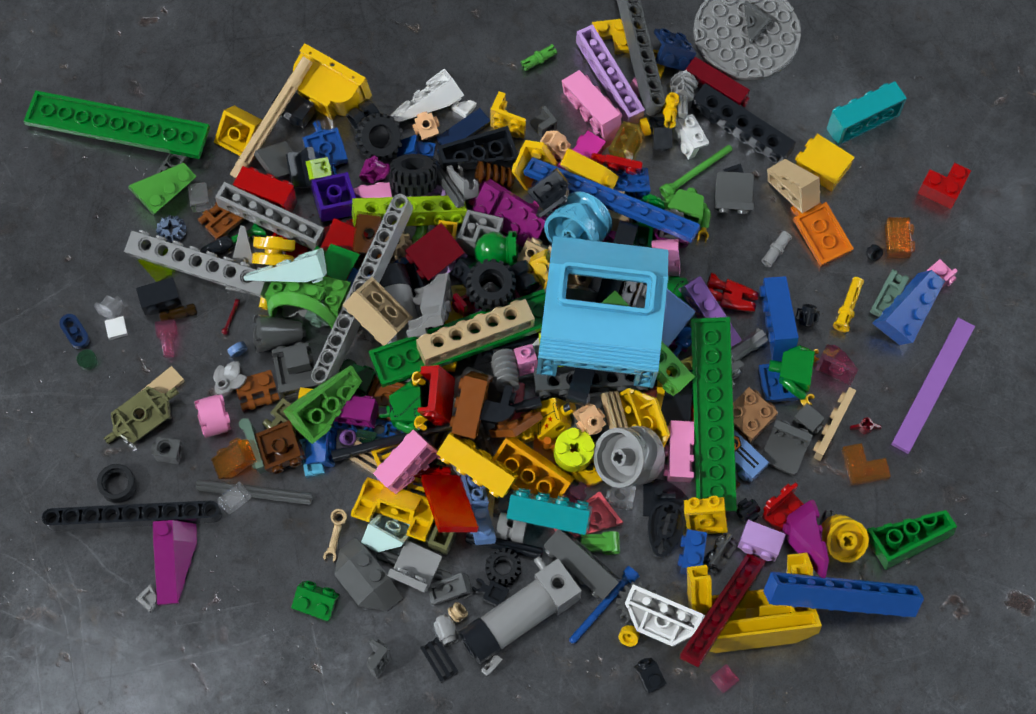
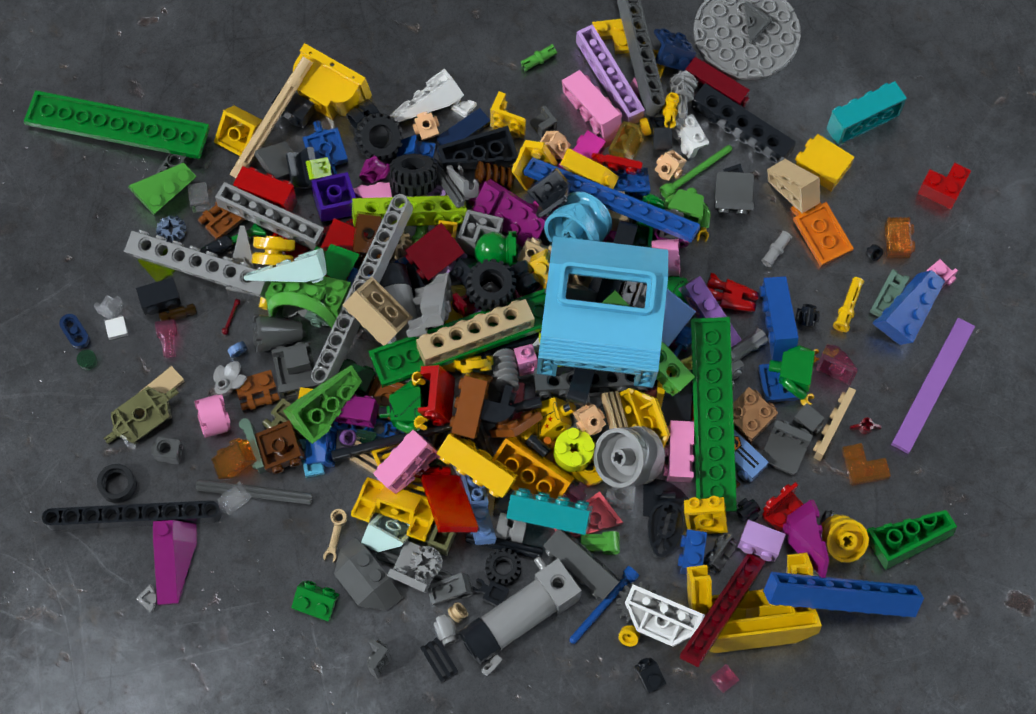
none -> light grey gear [410,546,442,578]
none -> yellow plate [454,356,494,373]
none -> black pin [526,434,551,458]
none -> light nougat brick [655,150,687,181]

